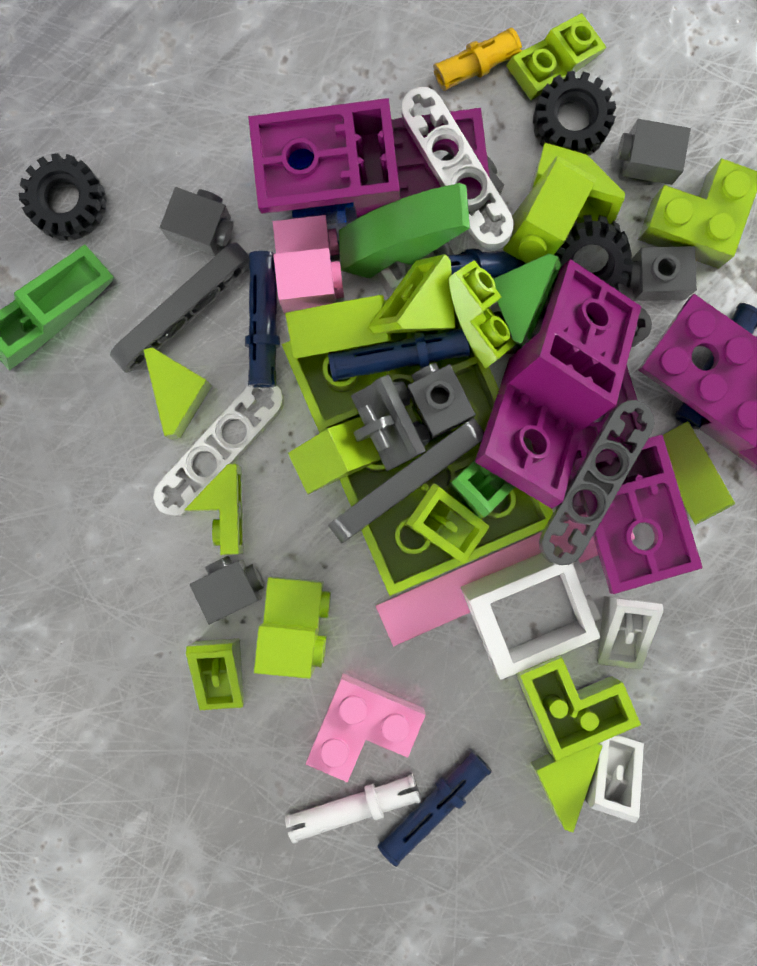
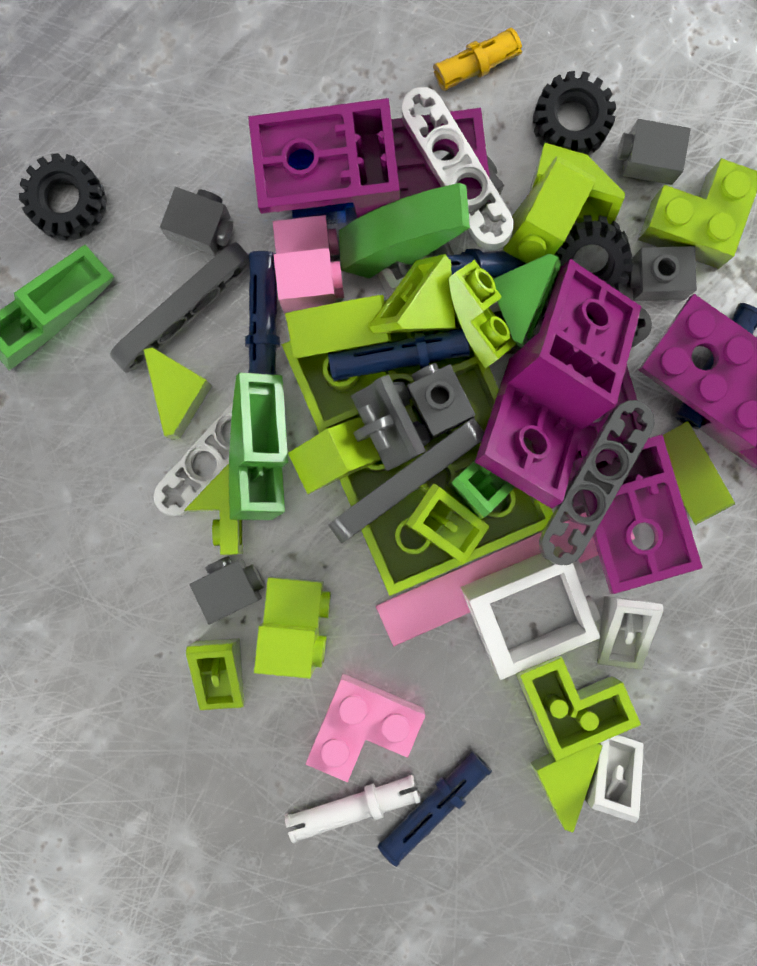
lime slope [506,13,607,100] -> none
none -> bright green slope [229,372,288,520]

